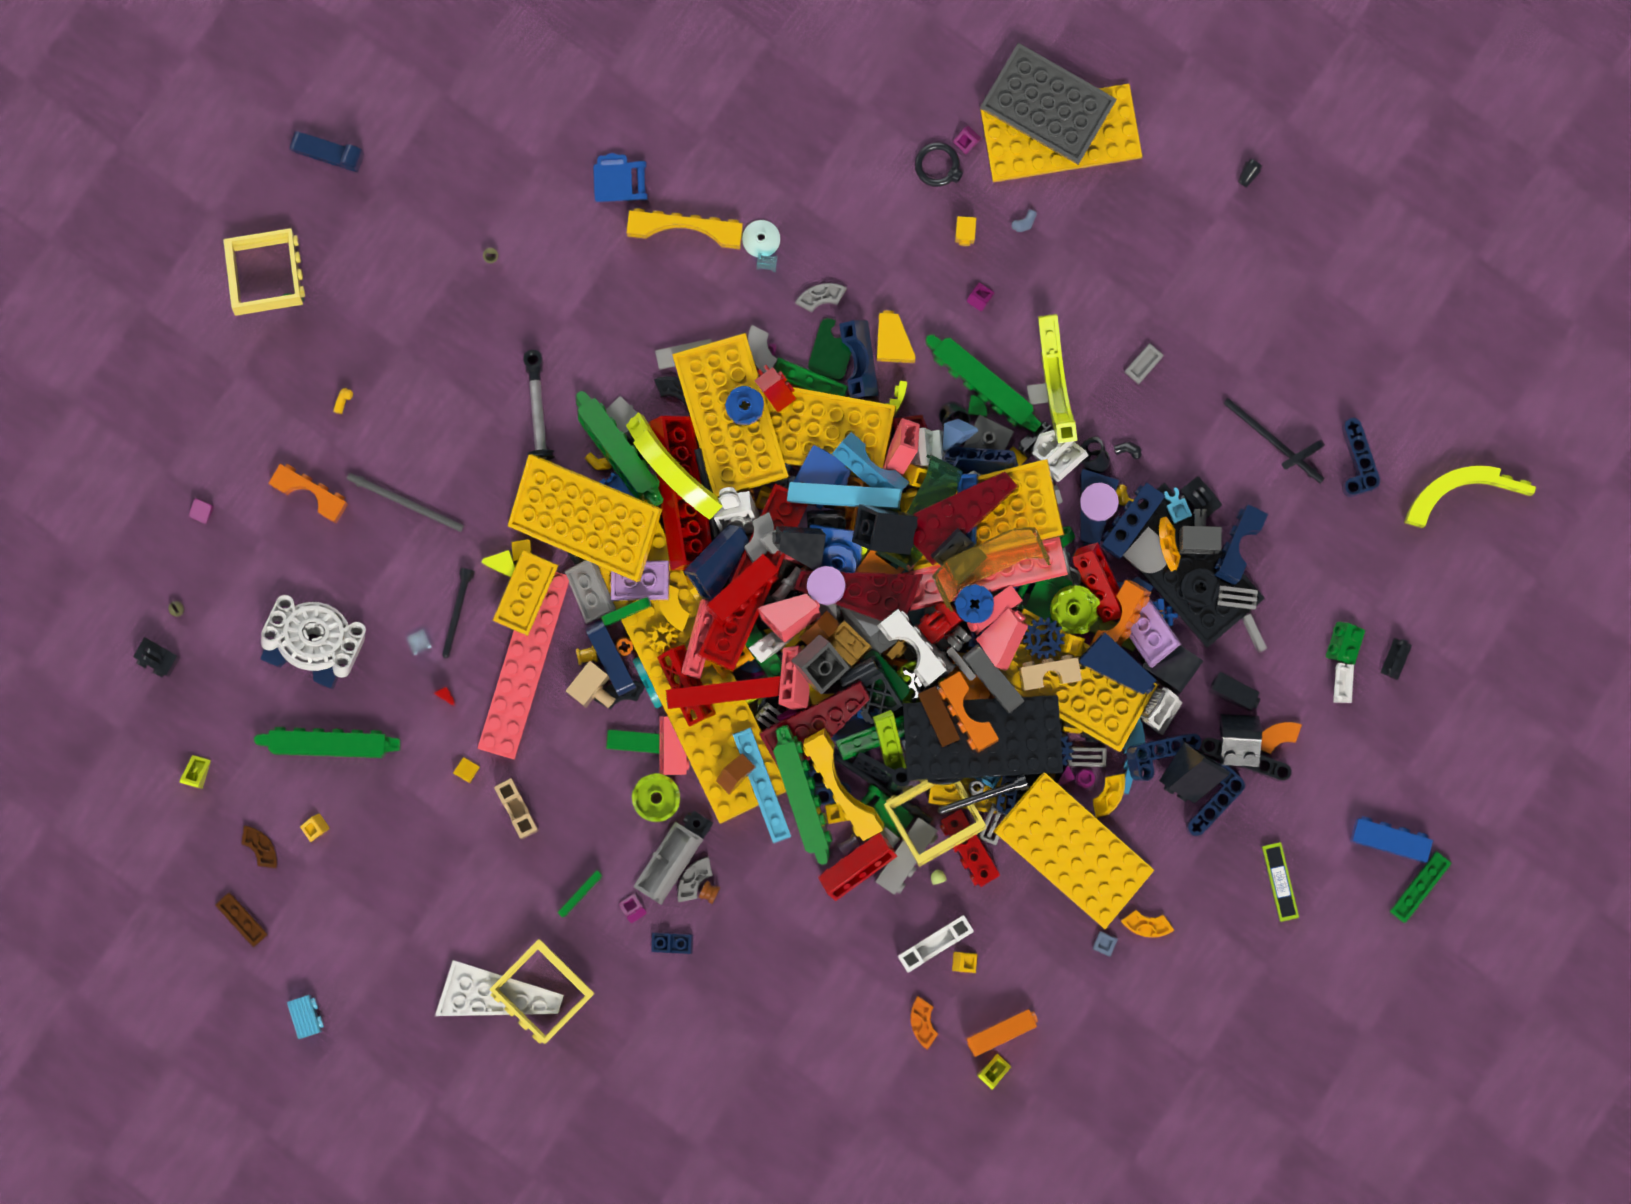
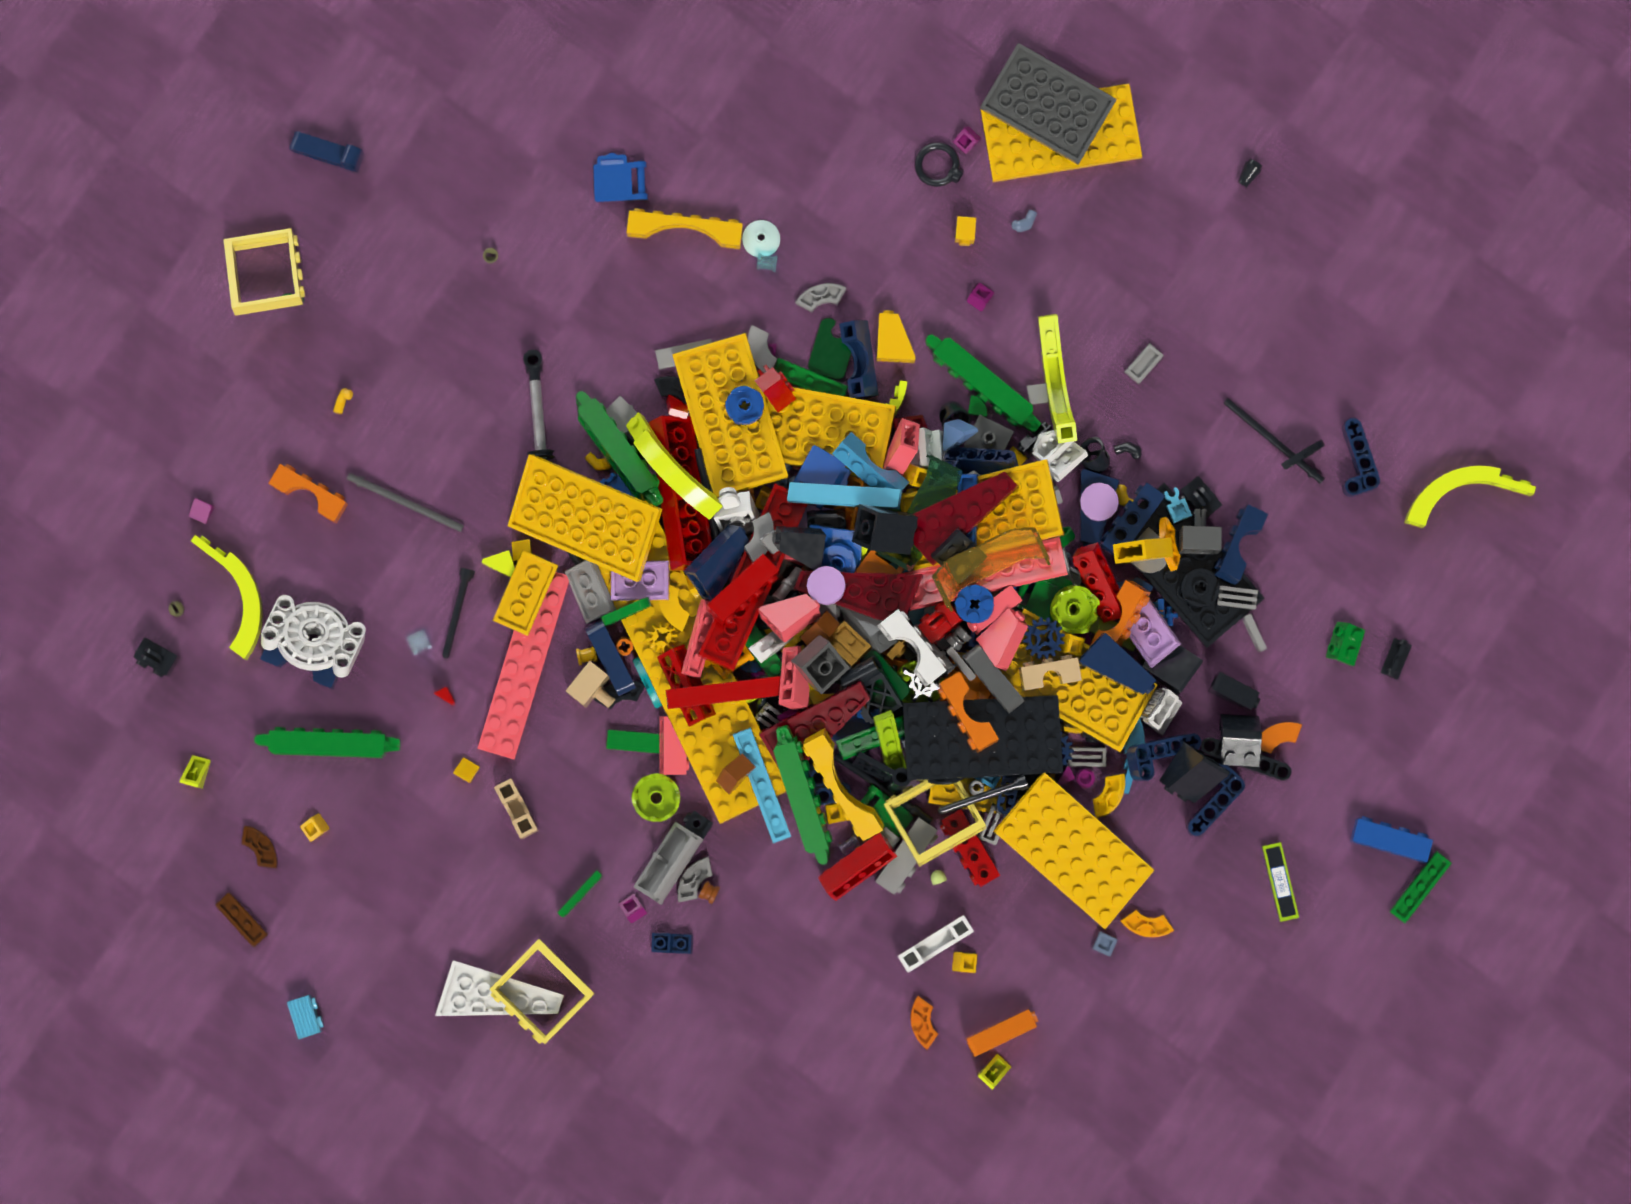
reddish brown tile [918,686,960,748] -> none
white hinge [1333,663,1354,703] -> none
none -> neon yellow arch [191,535,263,660]
none -> red tile [667,394,688,419]
none -> yellow brick [1113,537,1173,564]

